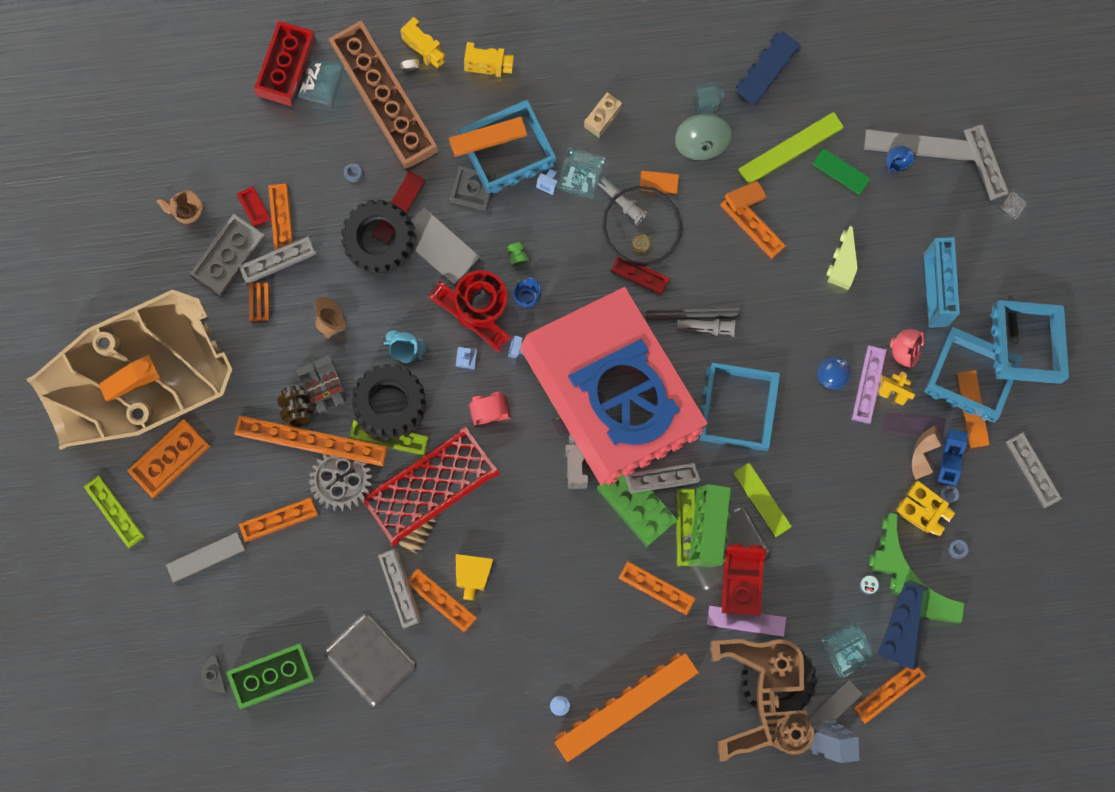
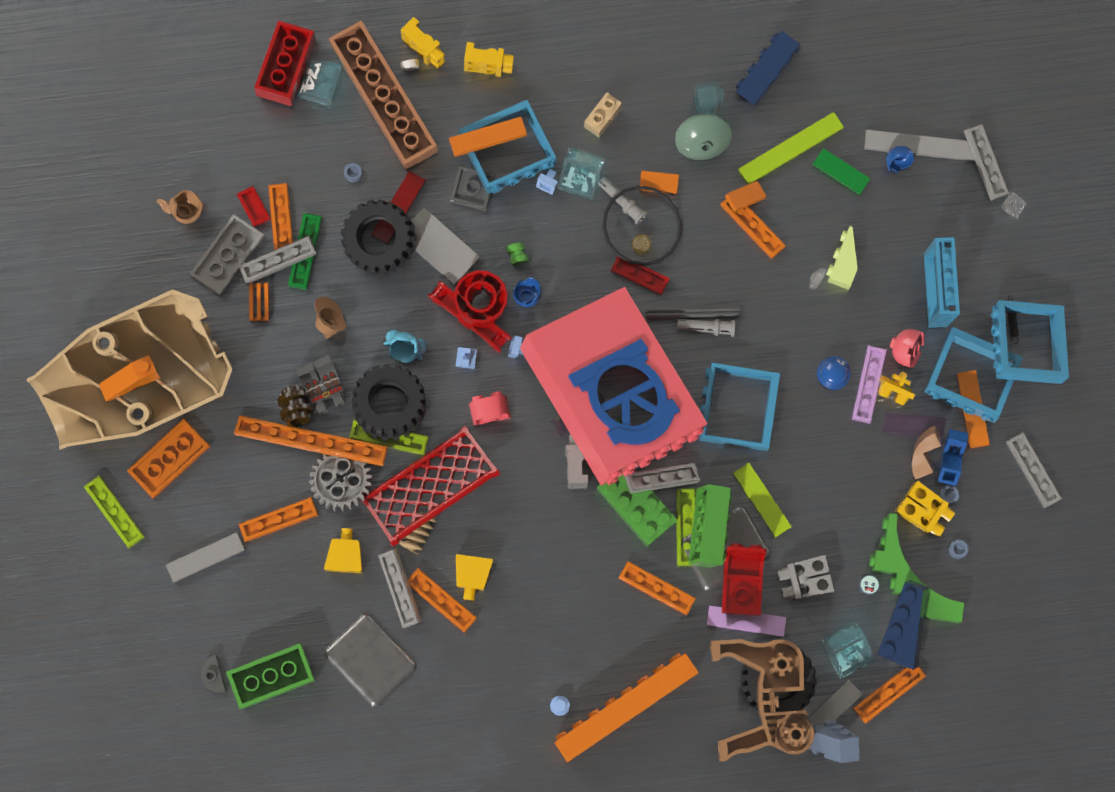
none -> green tile [288,213,323,290]
none -> yellow torso [324,528,363,573]
none -> light grey hips [777,555,834,600]
none -> clear tile [809,268,827,290]

